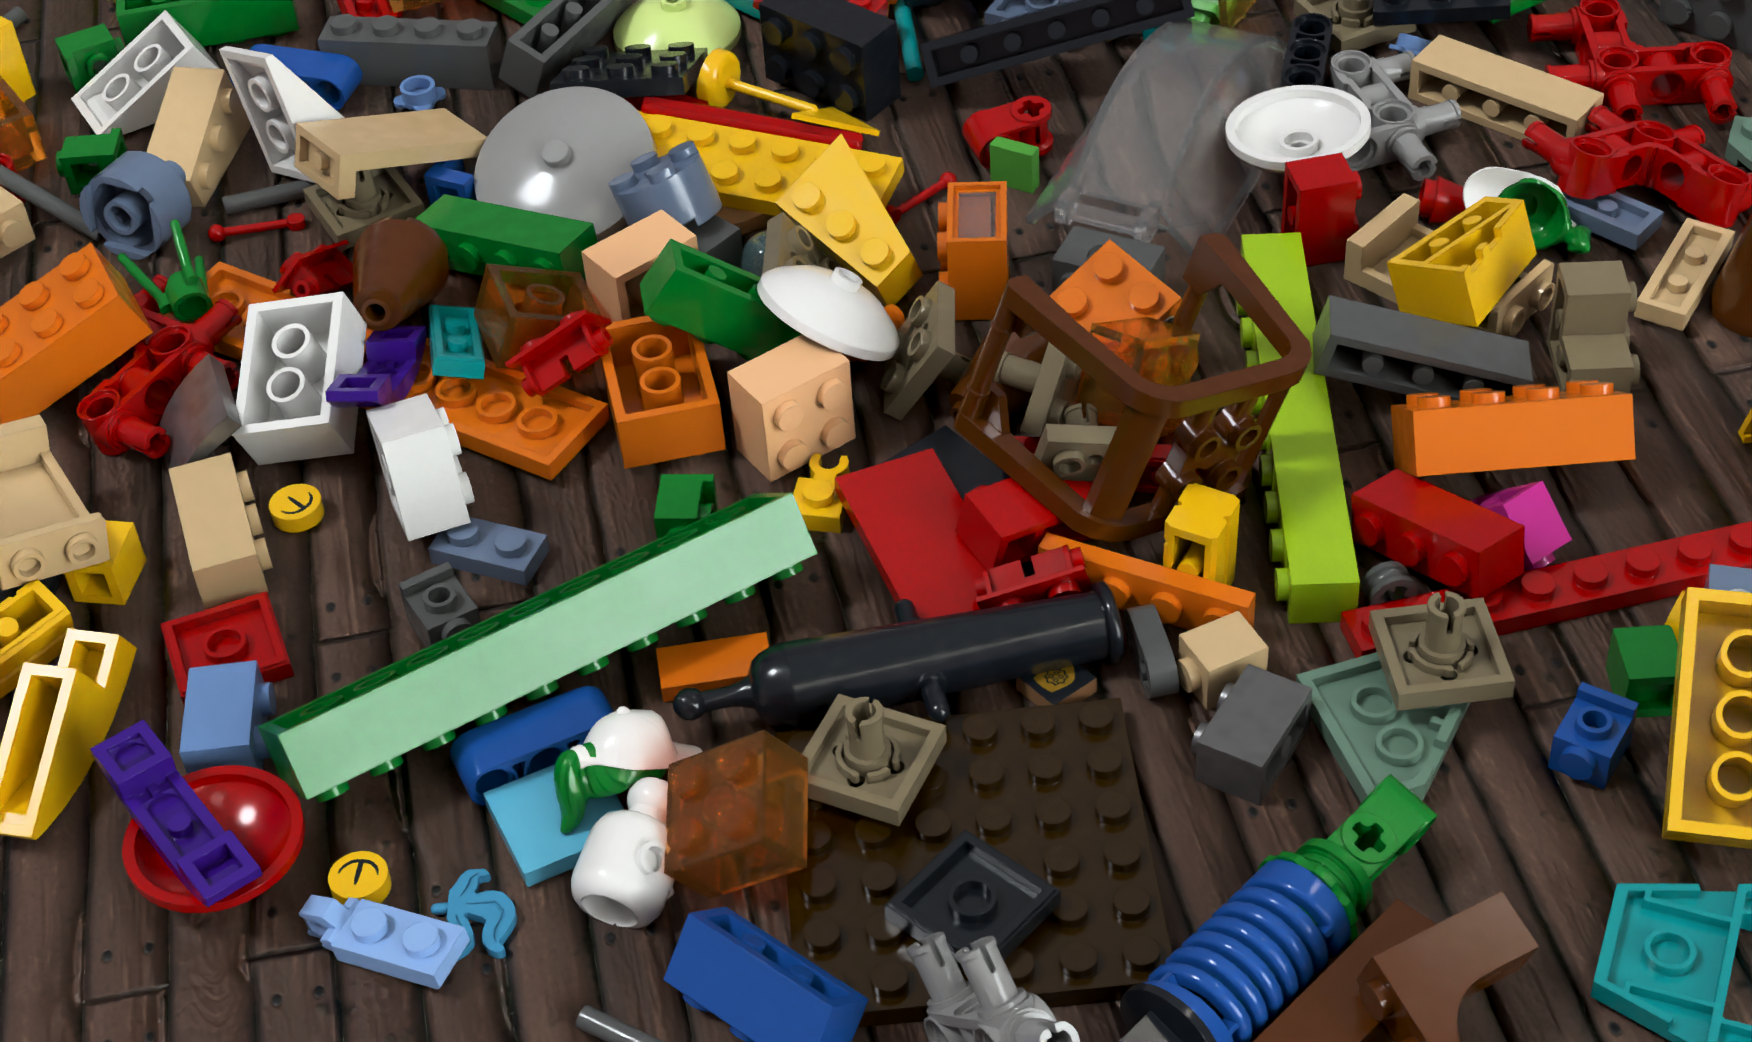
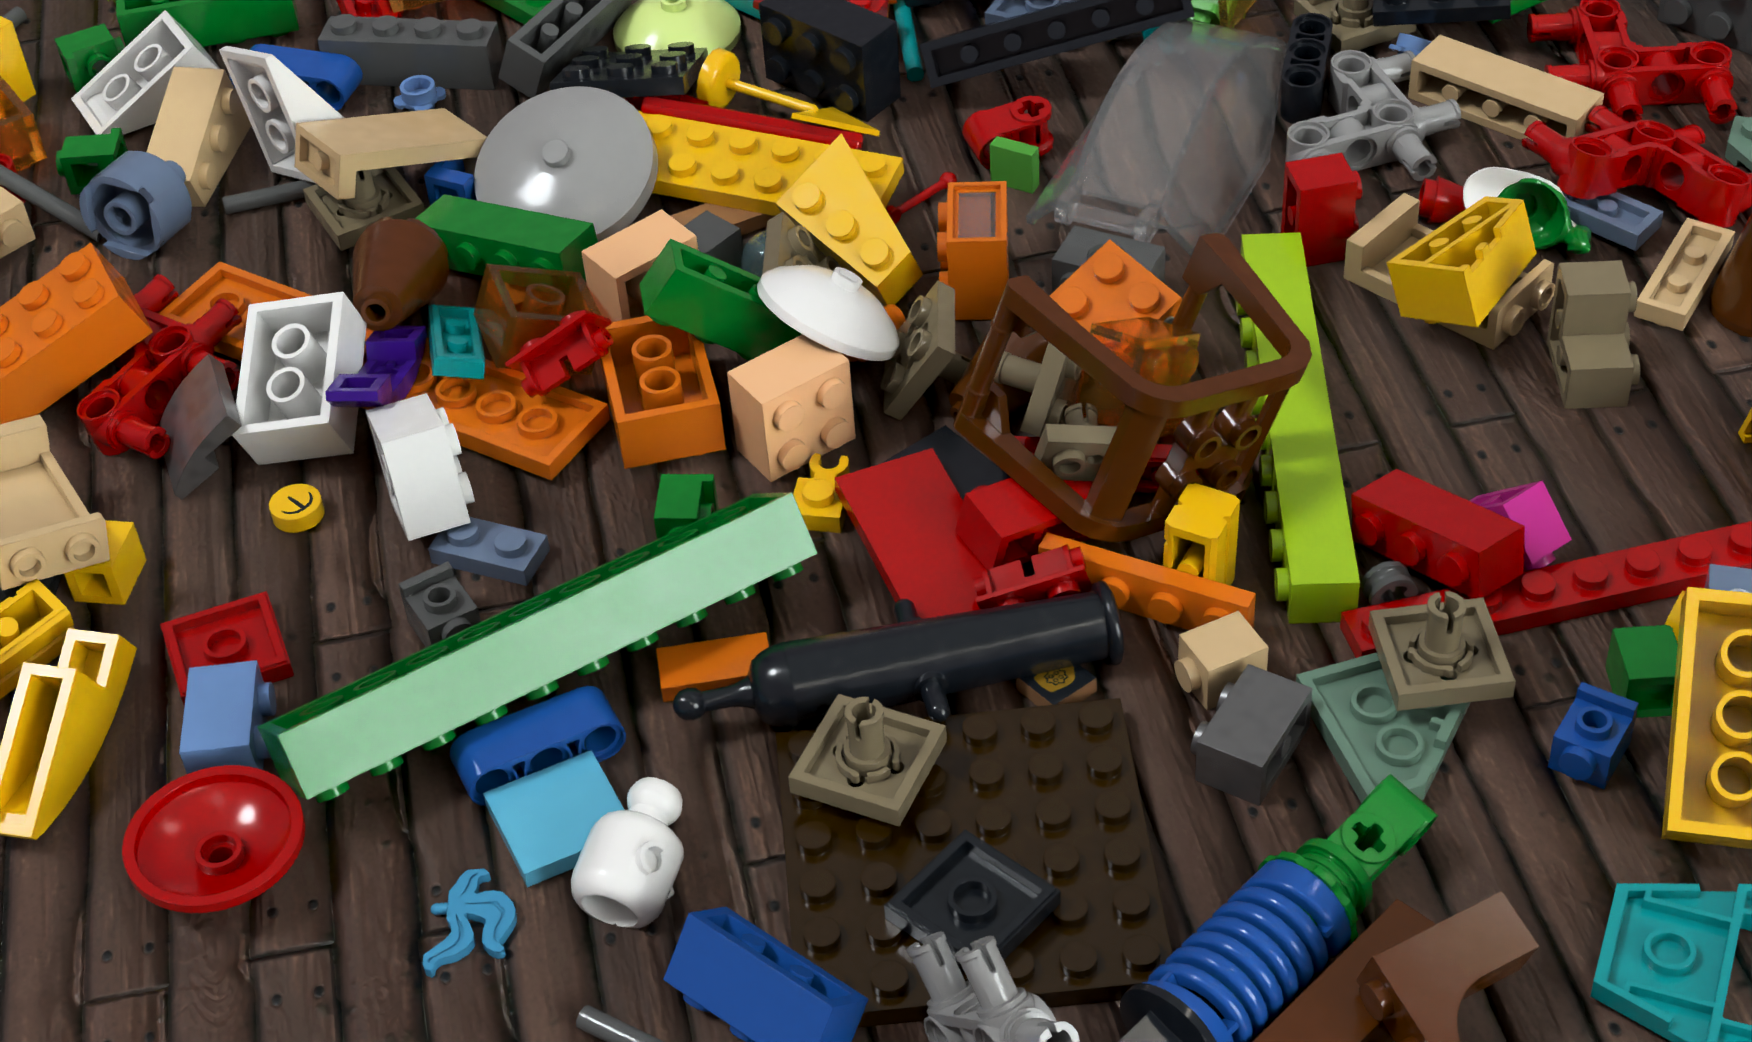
dark purple slope [90,719,263,907] -> none
green plant [117,219,214,322] -> none
tan brick [168,452,273,609] -> none
red hinge [208,213,306,242] -> none
red hinge [271,240,353,298] -> none
light blue hinge [299,894,470,990] -> none
yellow tile [328,851,392,905] -> none
hair [554,706,703,834] -> none
sand blue brick [608,141,723,227] -> none
clear orange brick [664,730,808,899] -> none
dark grey beam [1123,604,1179,699] -> none
white dish [1225,85,1371,174] -> none
dark grey brick [1313,295,1533,400] -> none
orange brick [1391,380,1636,477] -> none

